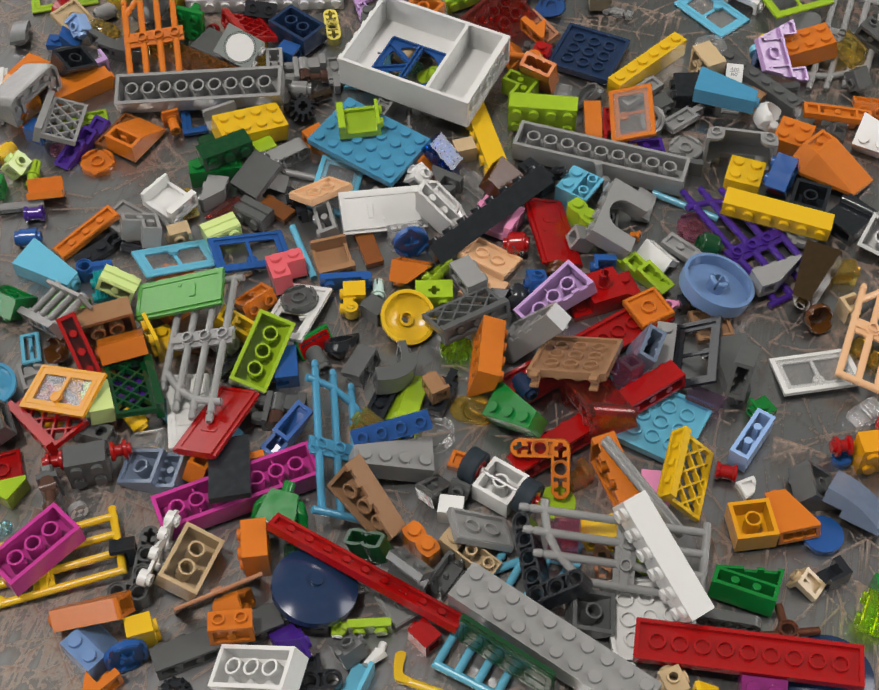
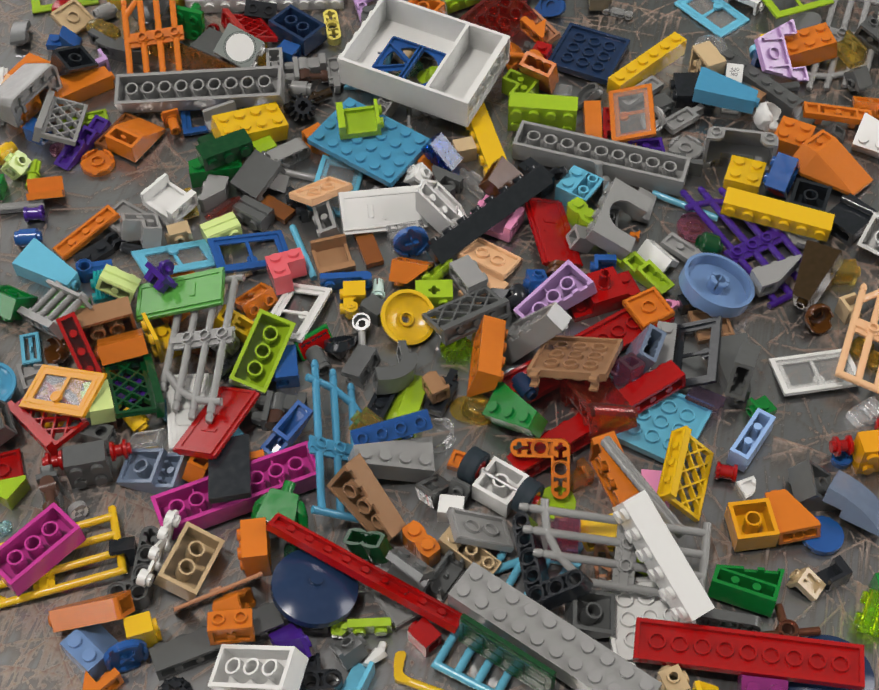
light blue brick [64,12,91,39] -> none
dark grey tile [280,284,318,314] -> none
red head [503,232,530,256] -> none
none -> dark purple hips [144,260,178,294]
none -> light grey bar [352,313,371,346]

